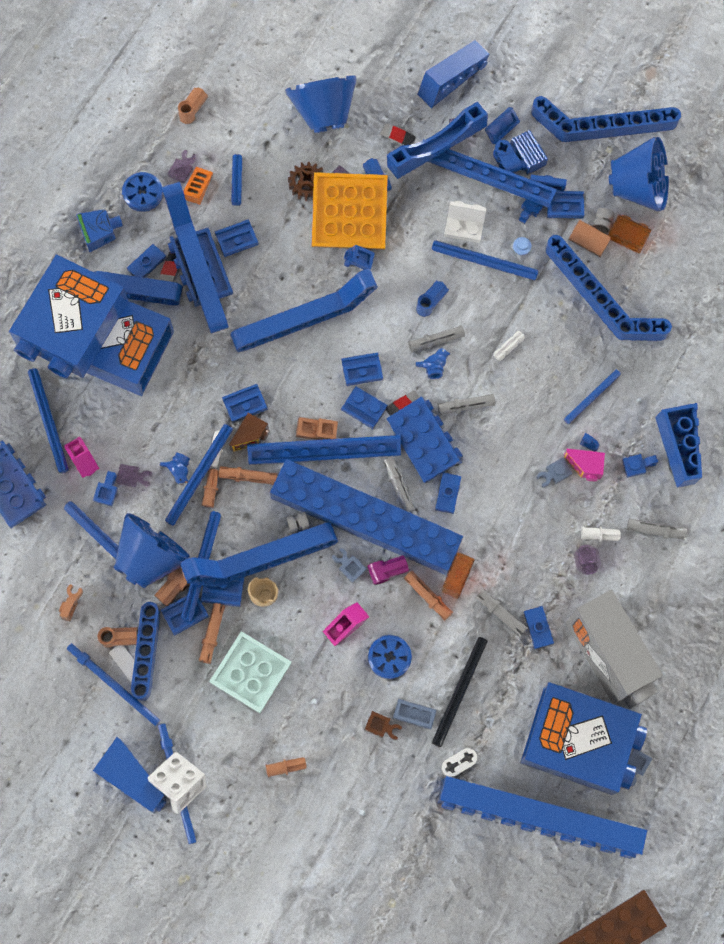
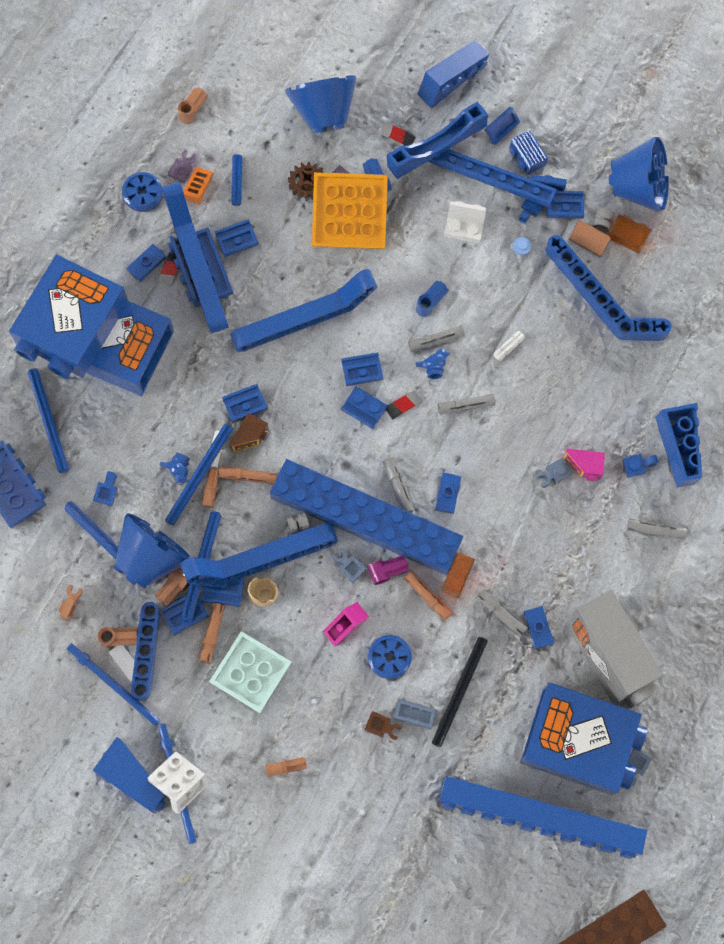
dark pink slope [64,436,100,478] -> none
blue torso [76,210,123,252] -> none
blue beam [94,271,183,306] -> none
clear purple plate [116,464,152,487] -> none
blue plate [247,435,401,465] -> none
nougat slope [296,417,338,440] -> none
blue bracket [344,245,375,270] -> none
blue bracket [386,396,463,483] -> none
blue axle [432,240,538,280] -> none
white beam [441,748,477,777] -> none
blue piece [493,140,522,173] -> none
blue beam [531,96,681,142] -> none
blue bar [564,369,621,424] -> none
clear purple head [574,545,601,575] -> none
blue tile [580,433,600,452] -> none
white axle [581,527,621,542] -> none

